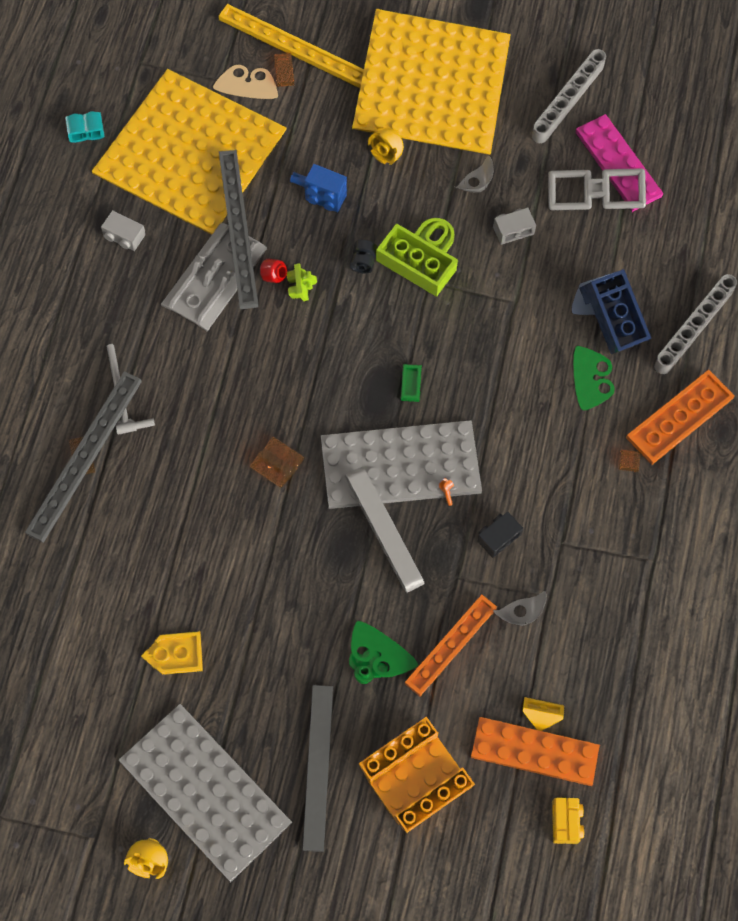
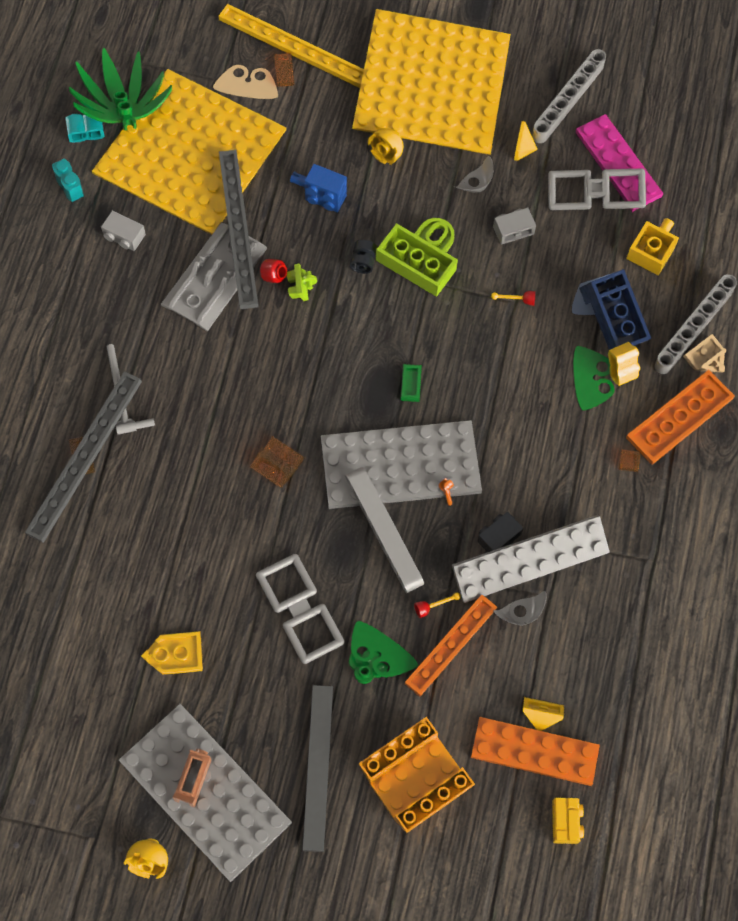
none -> teal brick [52,159,84,202]
none -> green plant [69,48,172,130]
none -> nougat window [173,749,211,808]
none -> light grey bar [256,554,344,664]
none -> hinge [414,592,461,618]
none -> plate [452,515,610,603]
none -> hinge [491,291,535,306]
none -> yellow slope [514,121,537,161]
none -> yellow brick [608,342,640,386]
none -> yellow brick [626,218,679,276]
none -> tan slope [683,334,726,372]

